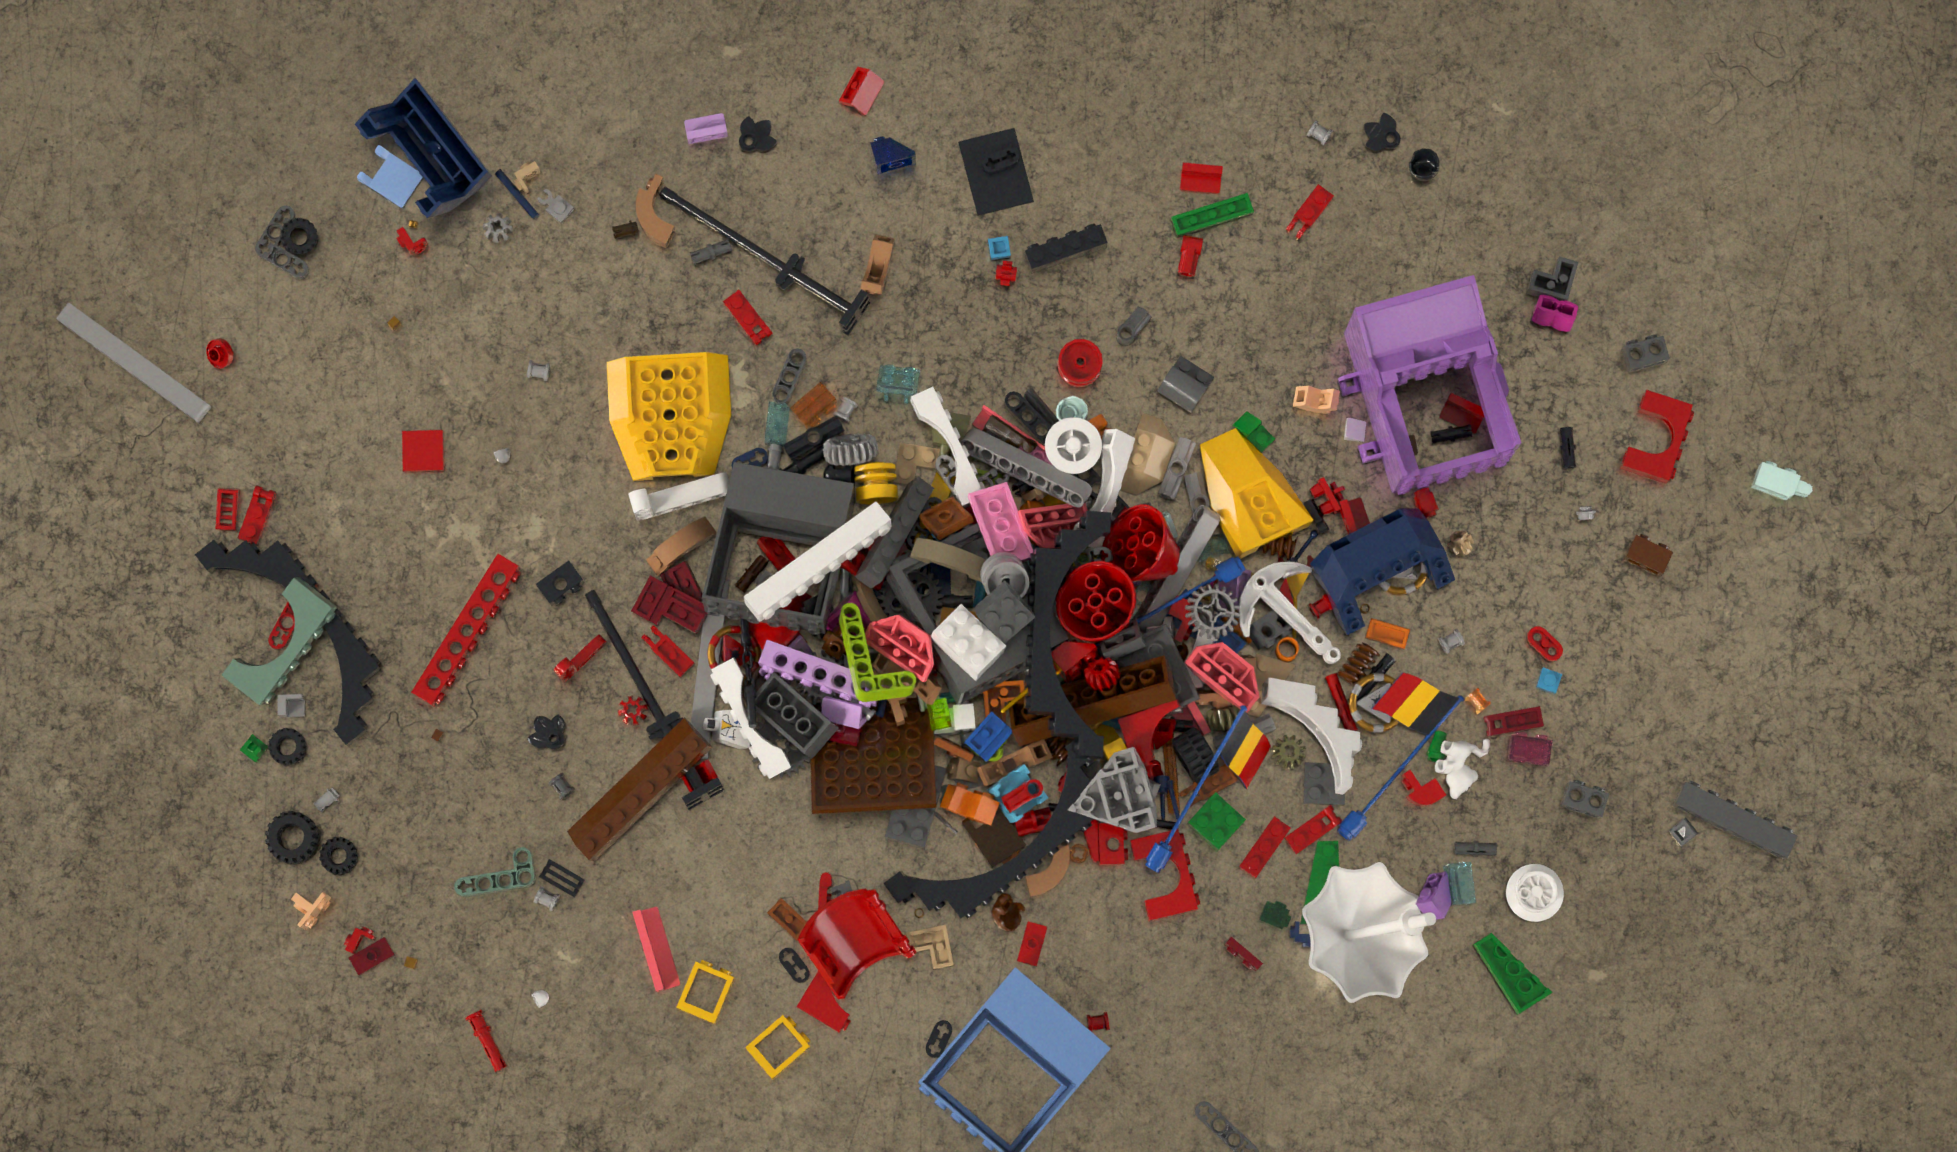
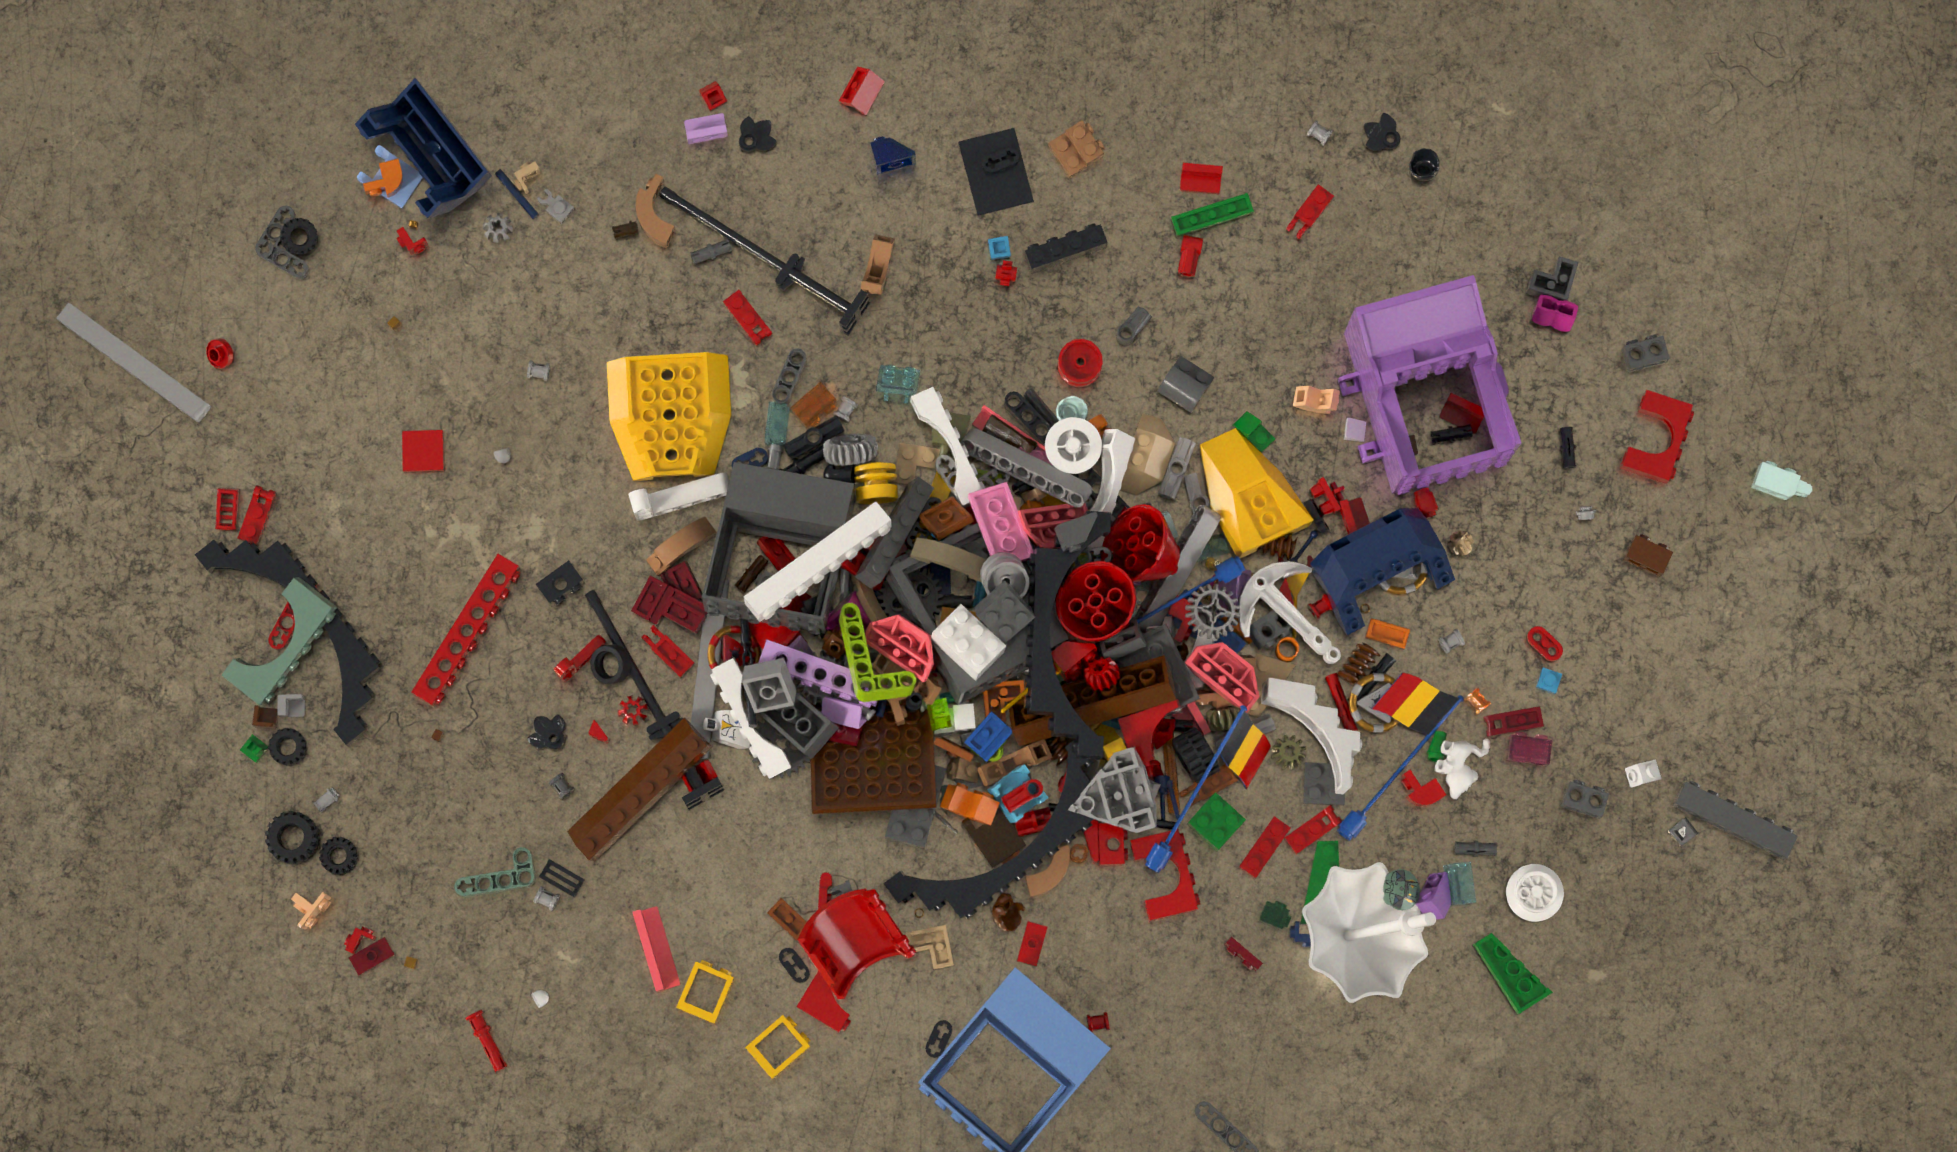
none -> reddish brown panel [252,705,278,730]
none -> orange brick [363,159,403,198]
none -> red slope [588,720,610,743]
none -> black tyre [590,644,631,684]
none -> red slope [699,81,727,110]
none -> light grey brick [741,658,797,713]
none -> black pin [906,692,922,712]
none -> medium nougat plate [1048,120,1105,178]
none -> dark grey slope [1055,512,1097,553]
none -> sand green dish [1383,869,1420,910]
none -> white bracket [1625,759,1661,788]

